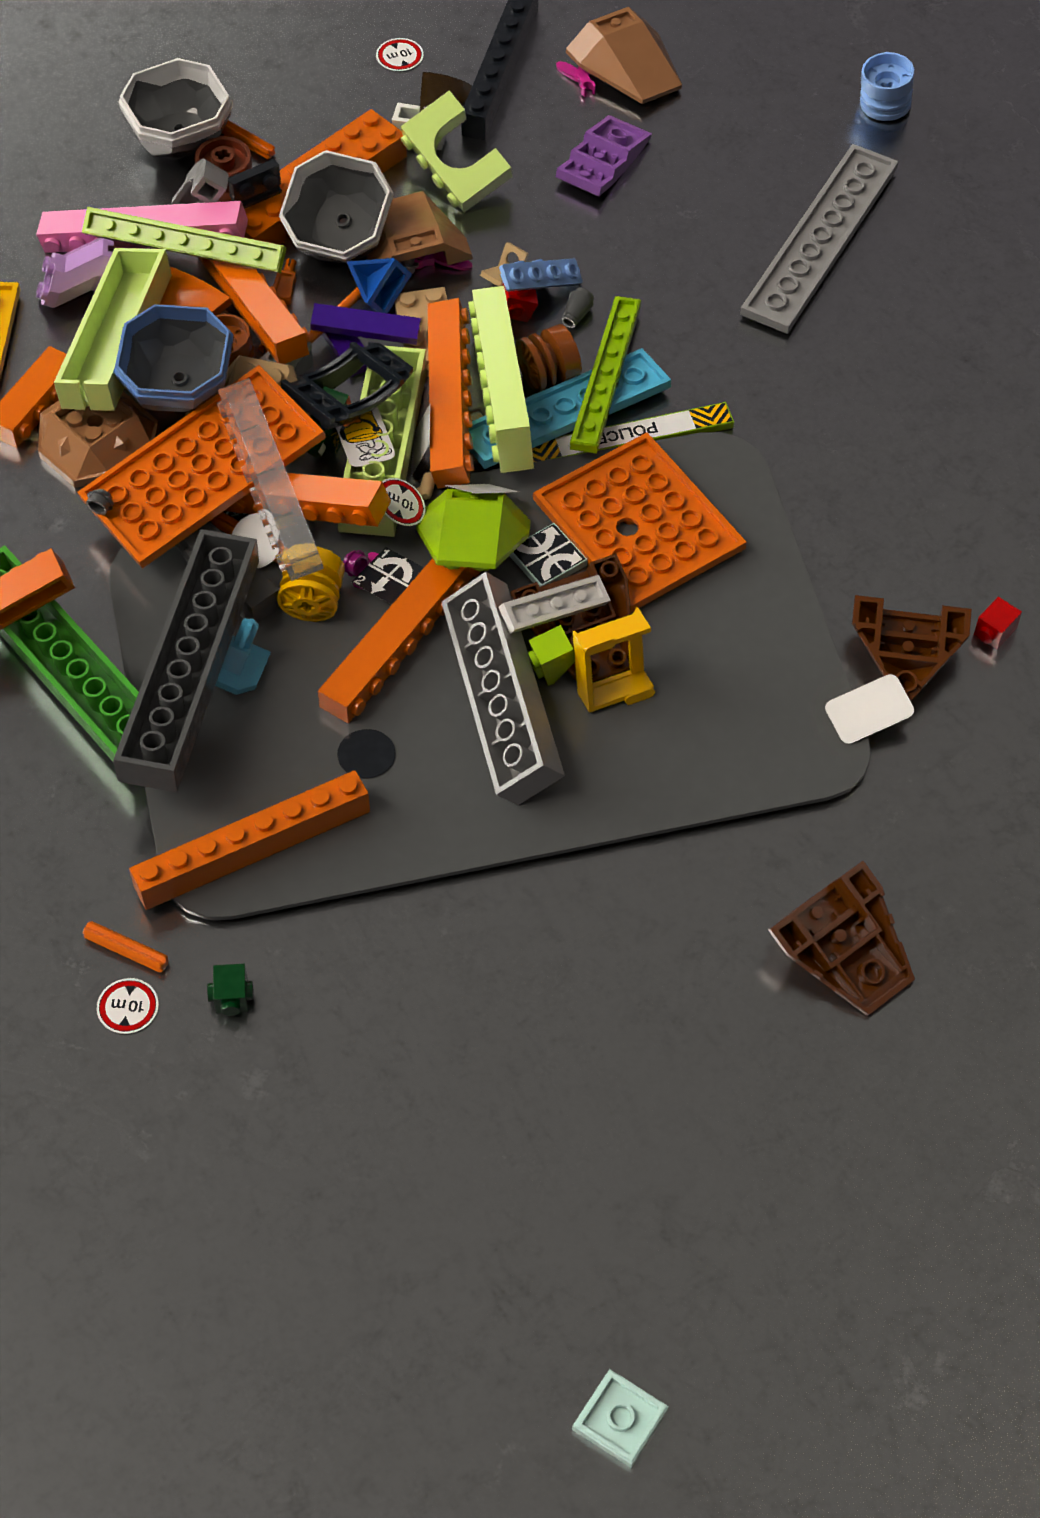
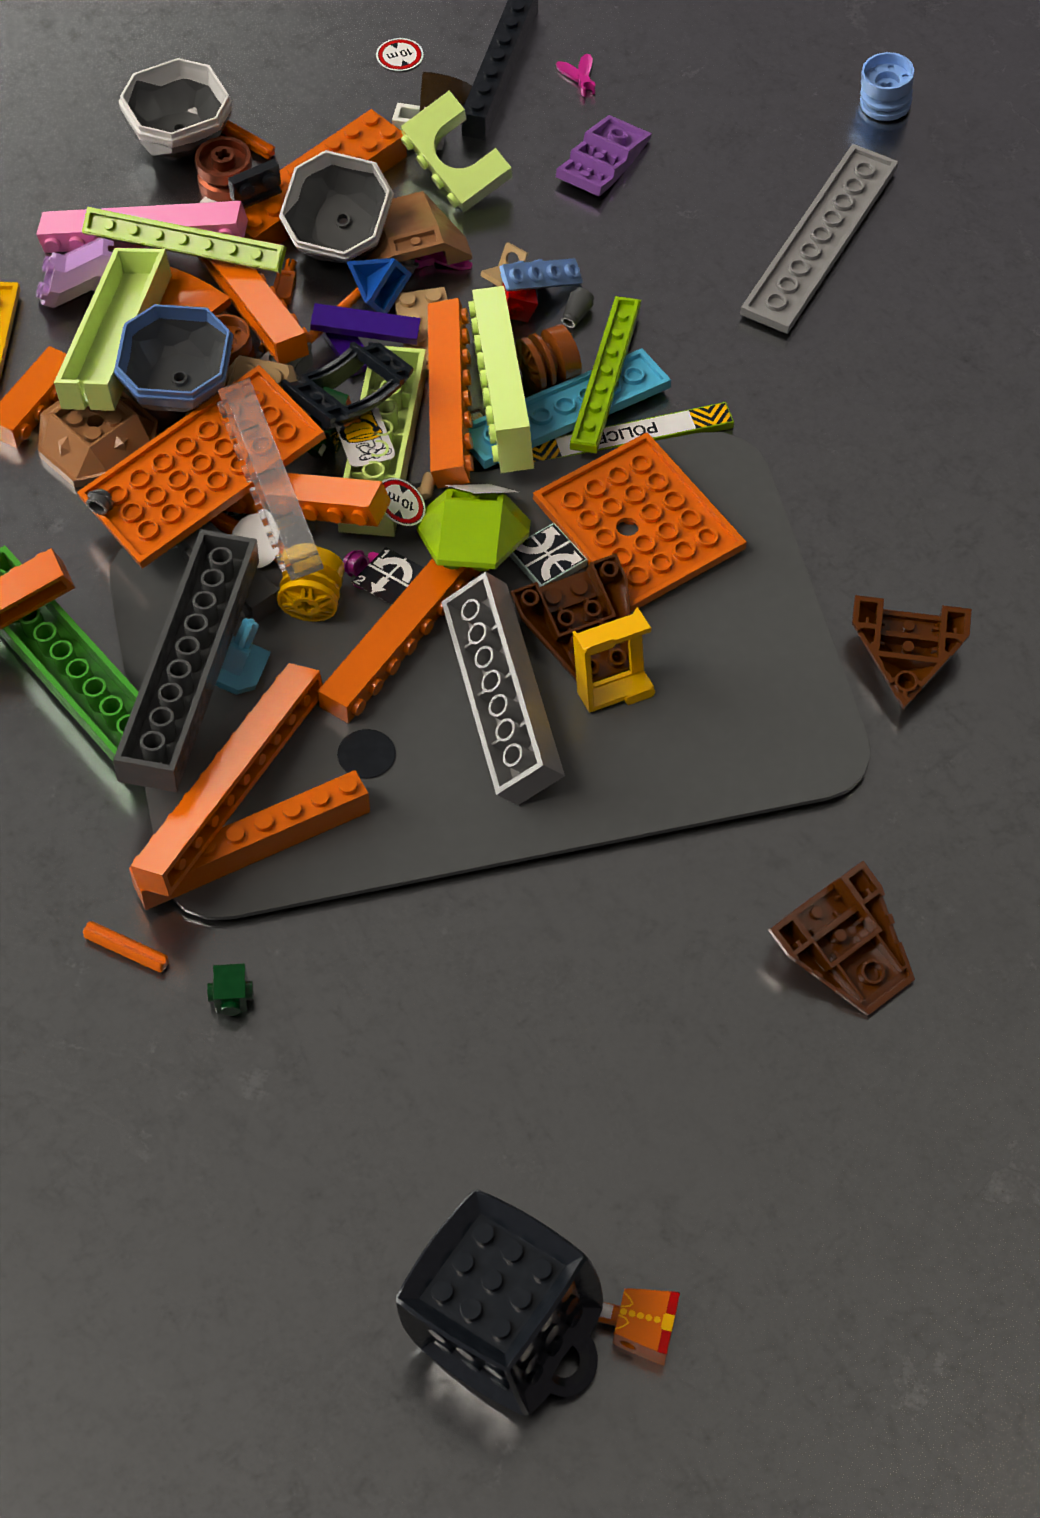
sticker [97,978,159,1034] -> none
light grey arch [171,159,229,205] -> none
white sticker [412,404,430,475] -> none
white plate [498,575,611,634] -> none
lime slope [528,625,575,686] -> none
medium nougat wedge [566,7,682,104] -> none
light aqua tile [572,1369,669,1468] -> none
white sticker [825,674,914,744] -> none
red brick [974,596,1022,650] -> none
none -> orange brick [130,663,323,897]
none -> black piece [396,1189,603,1416]
none -> orange torso [597,1288,680,1366]

